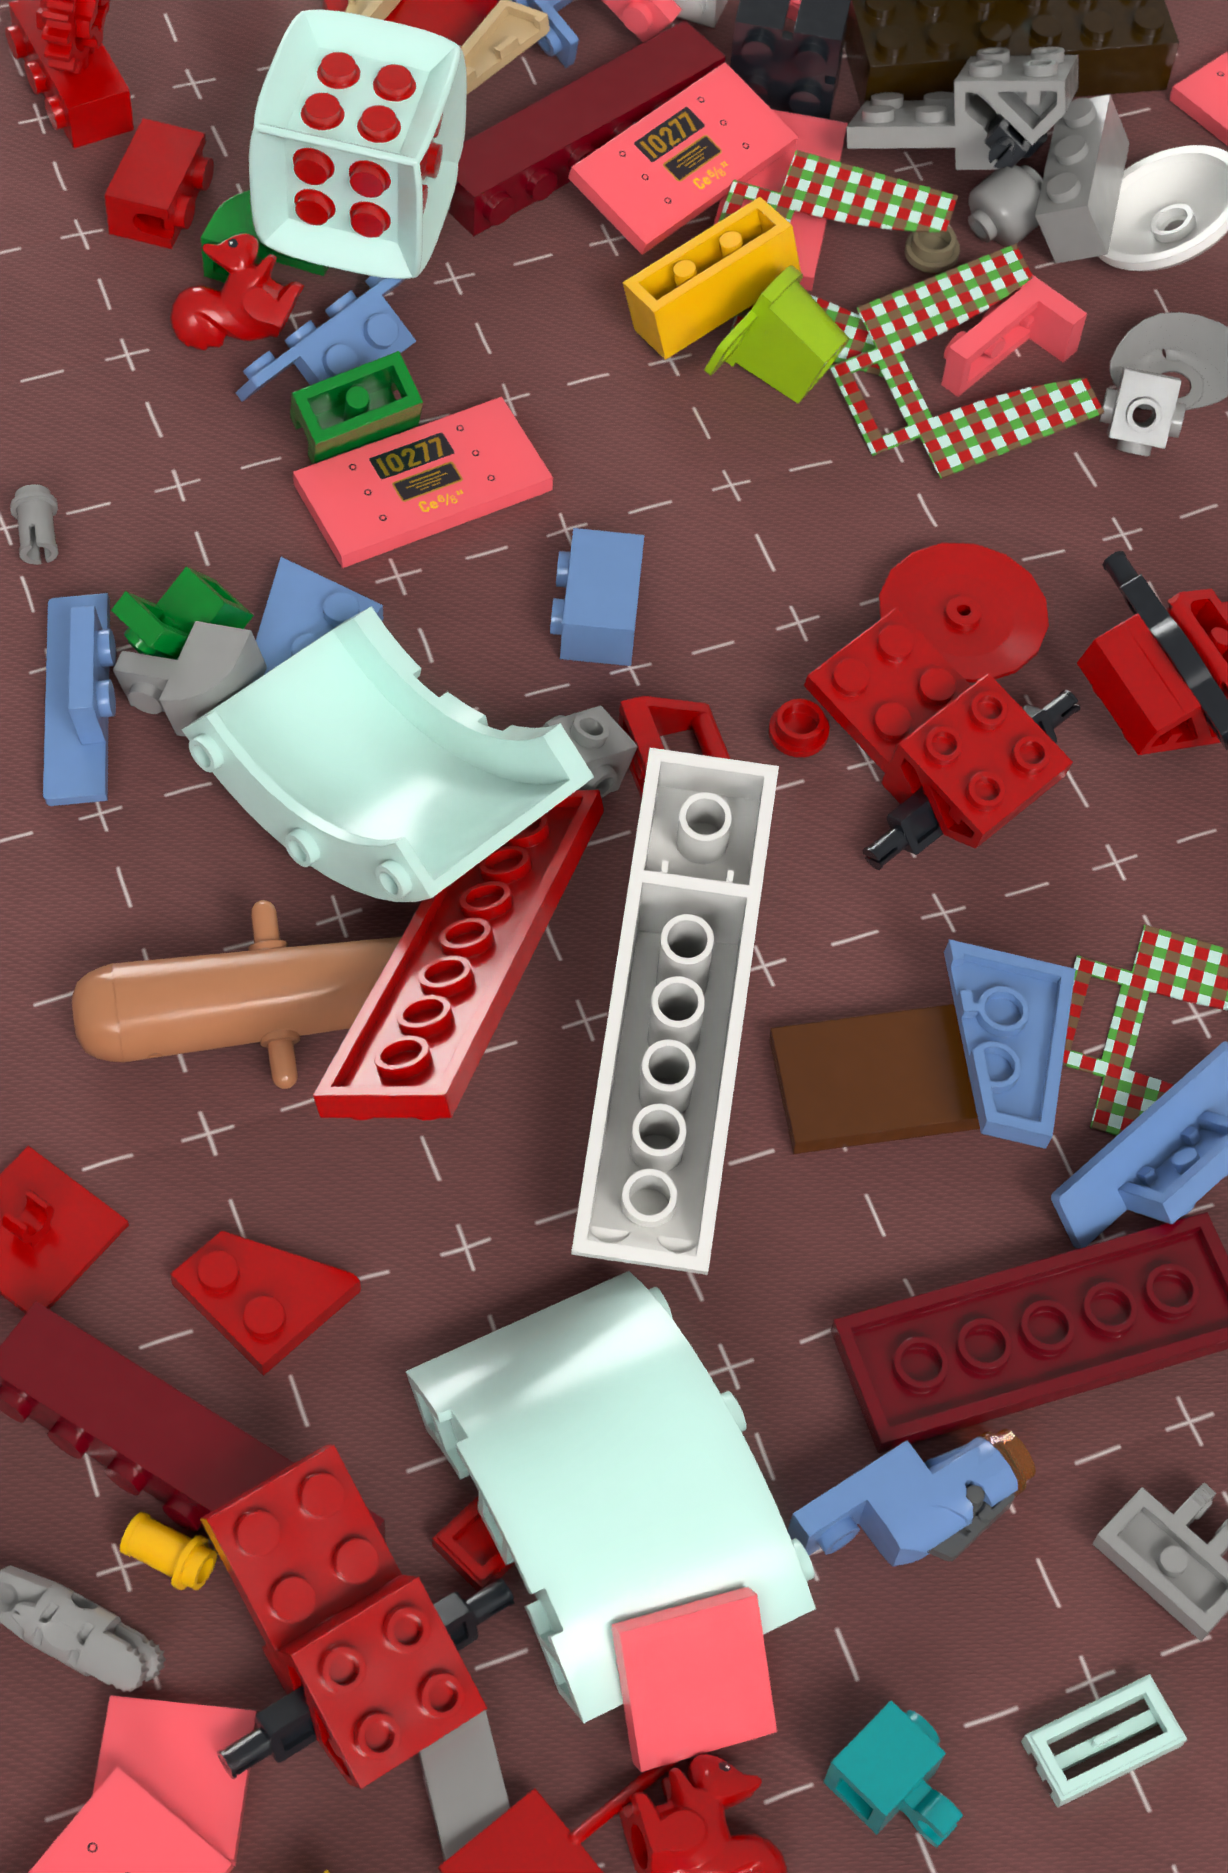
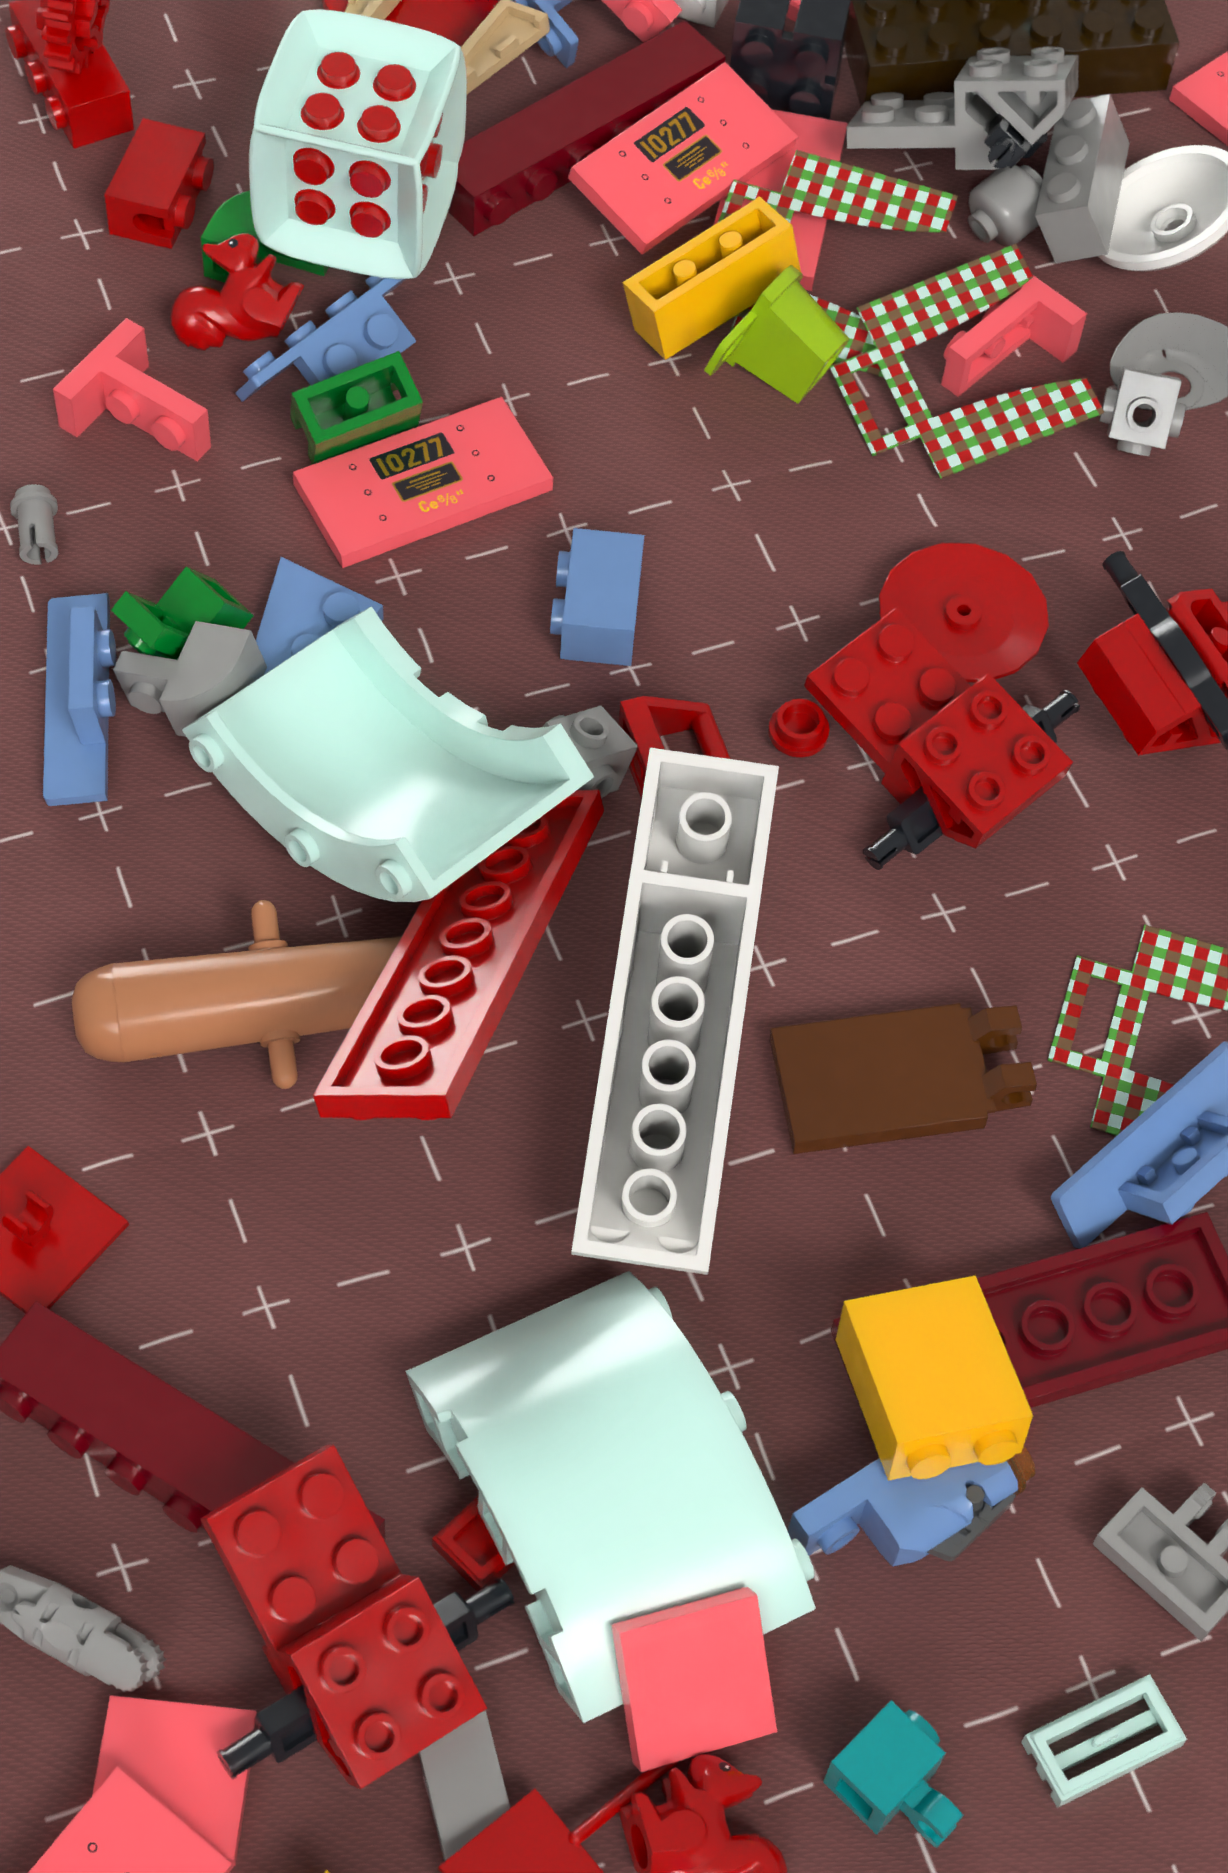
yellow pin [120,1512,217,1591] -> none
red wing [170,1231,361,1376] -> none
dark tan plate [904,226,960,273] -> none
medium blue wing [944,939,1076,1149] -> none
none -> coral bracket [53,318,211,461]
none -> yellow brick [836,1275,1033,1481]

